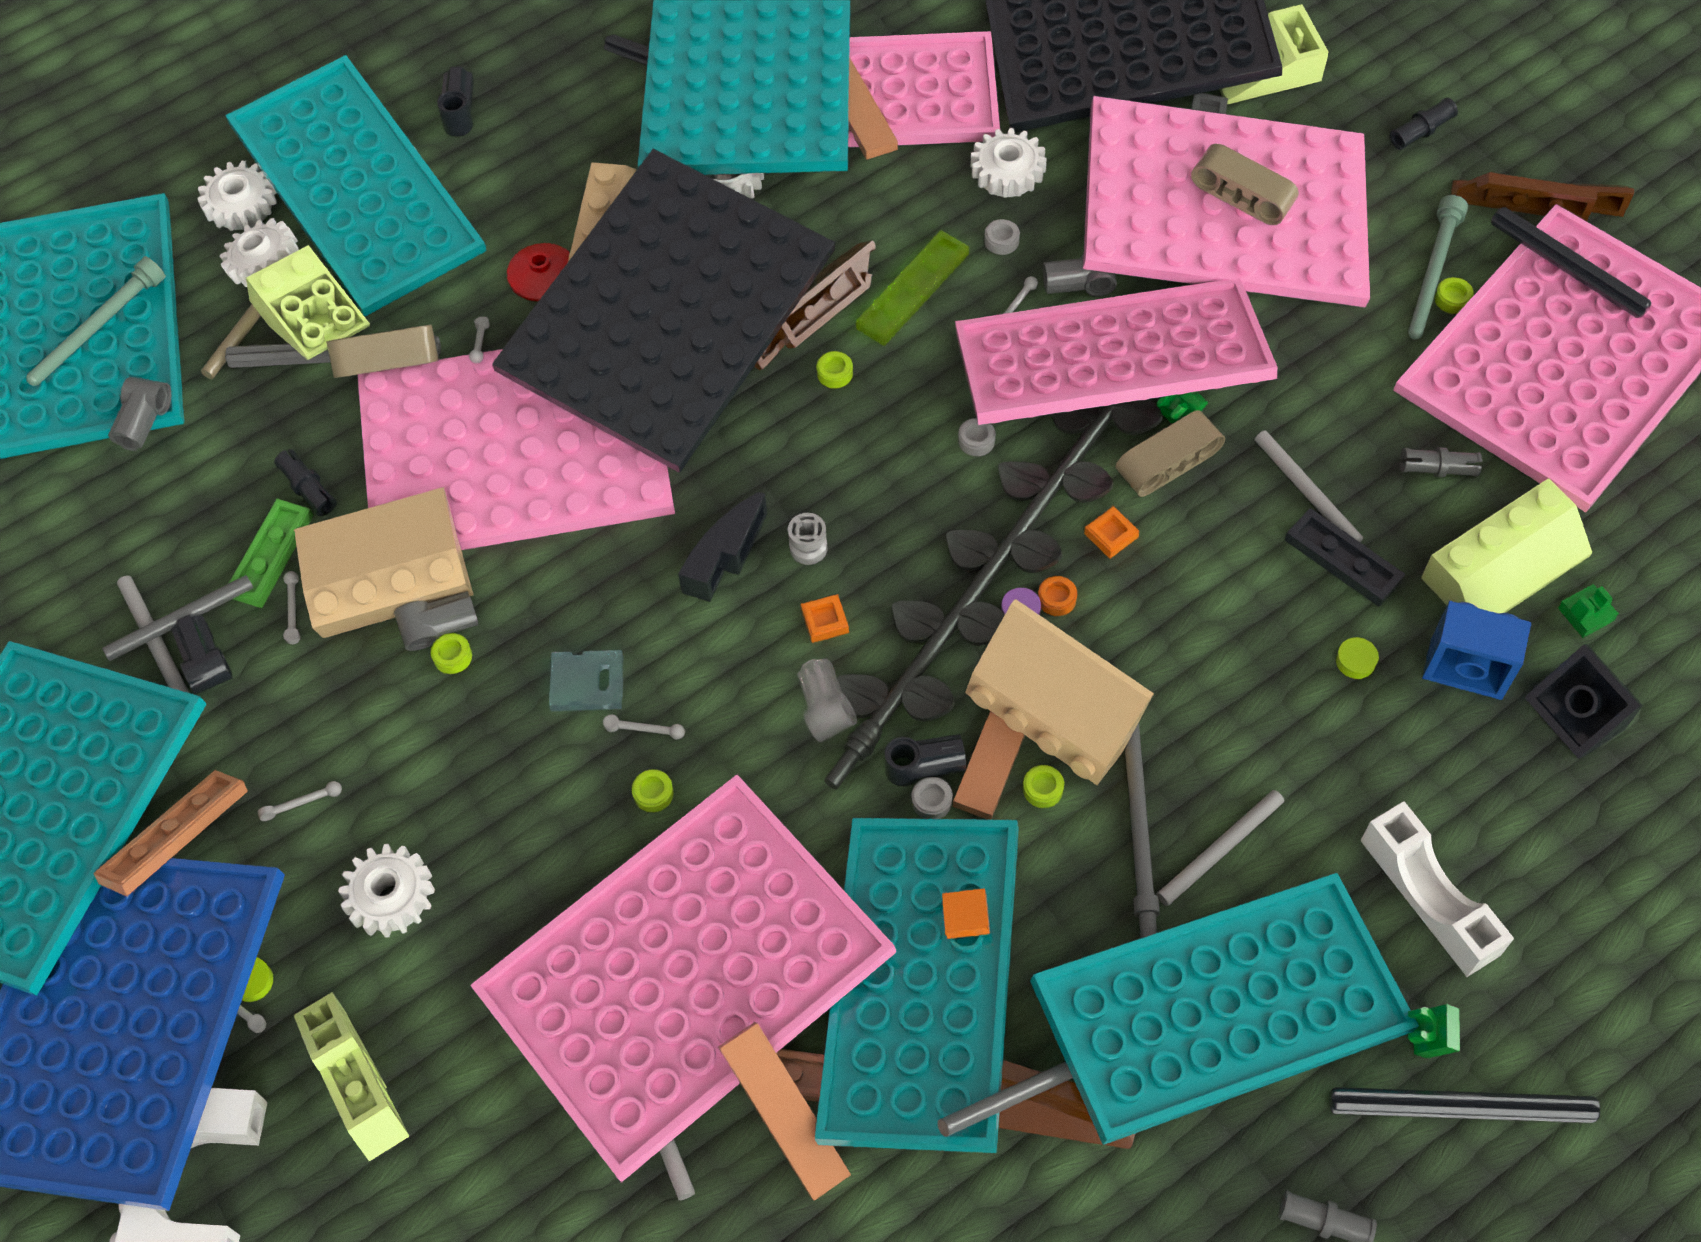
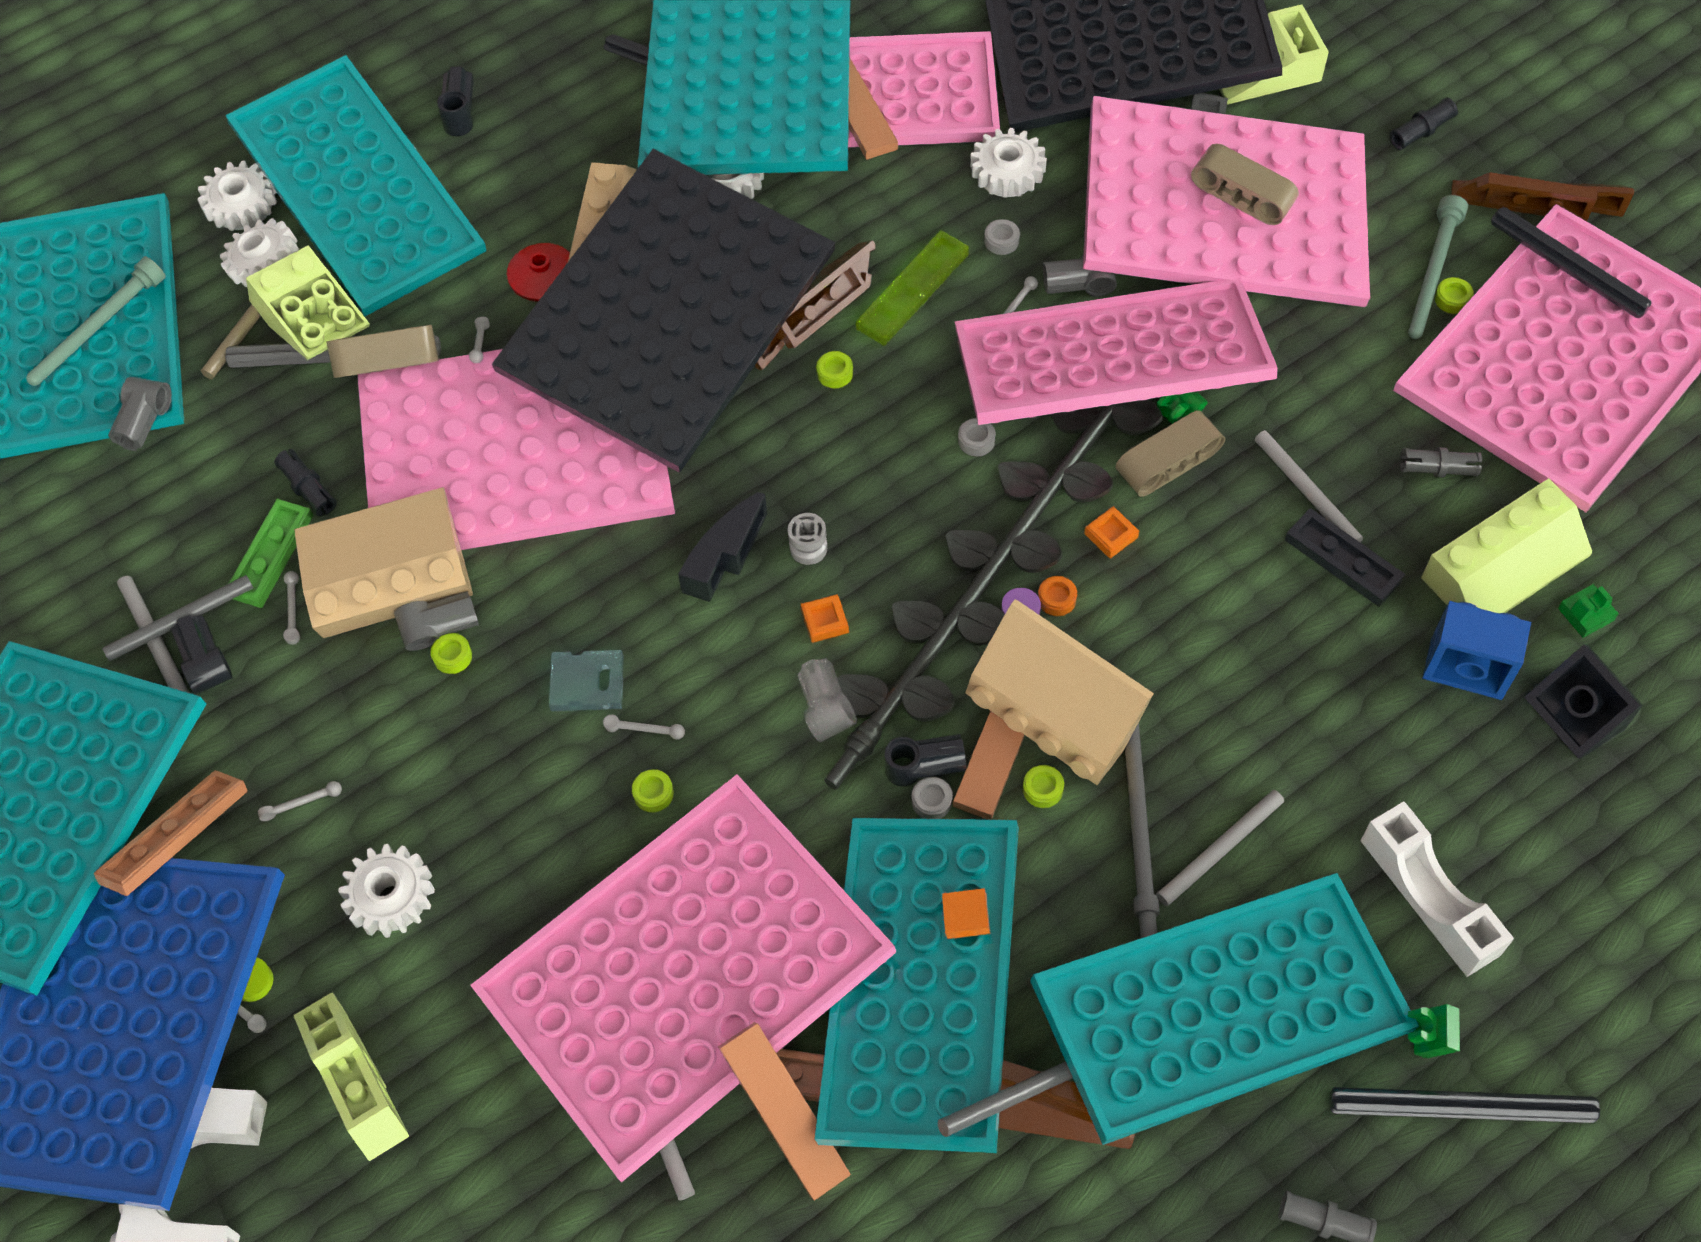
lime tile [1336,637,1379,679] -> none

